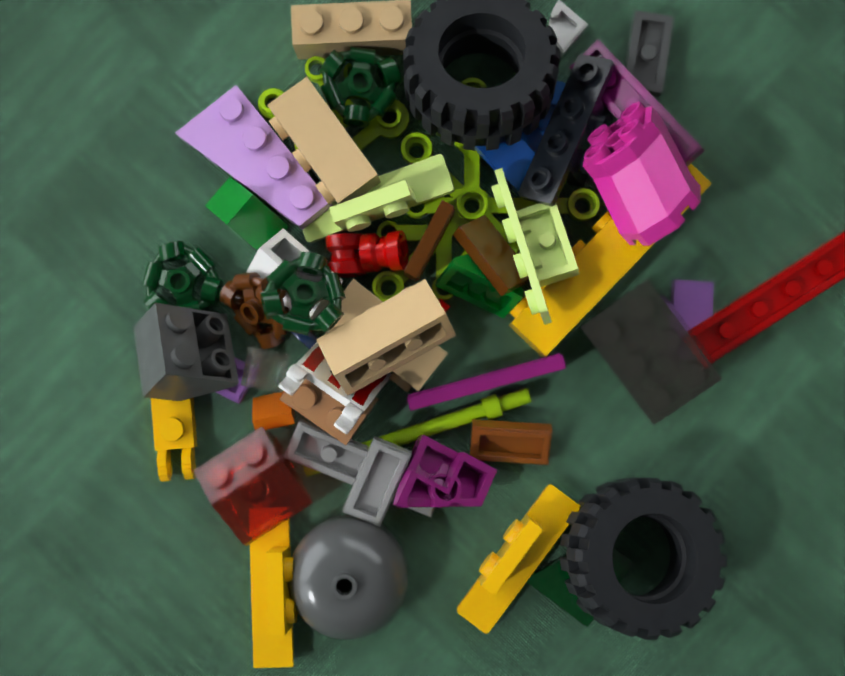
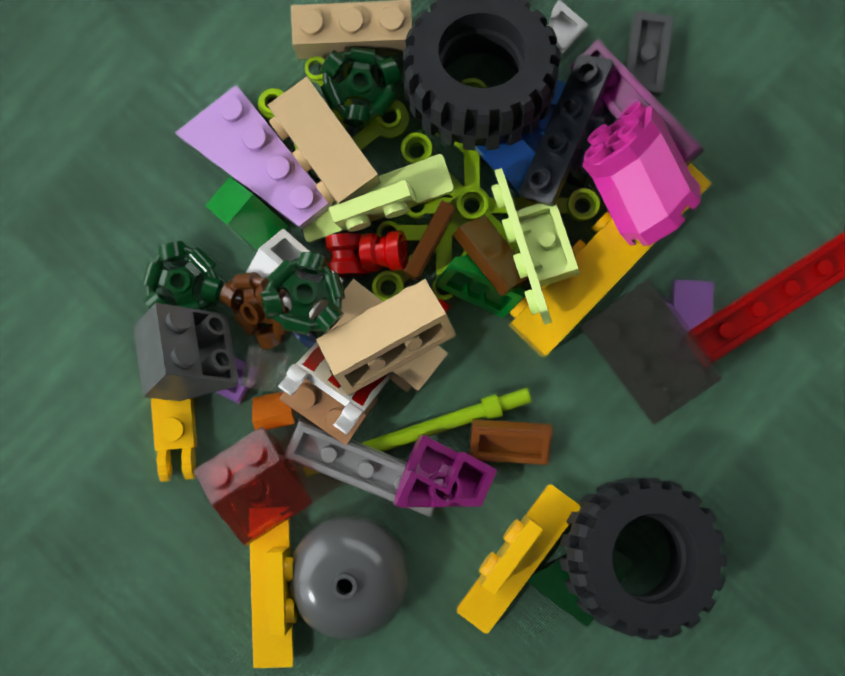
light grey tile [343,436,412,527] -> none
magenta tile [407,353,566,411] -> none

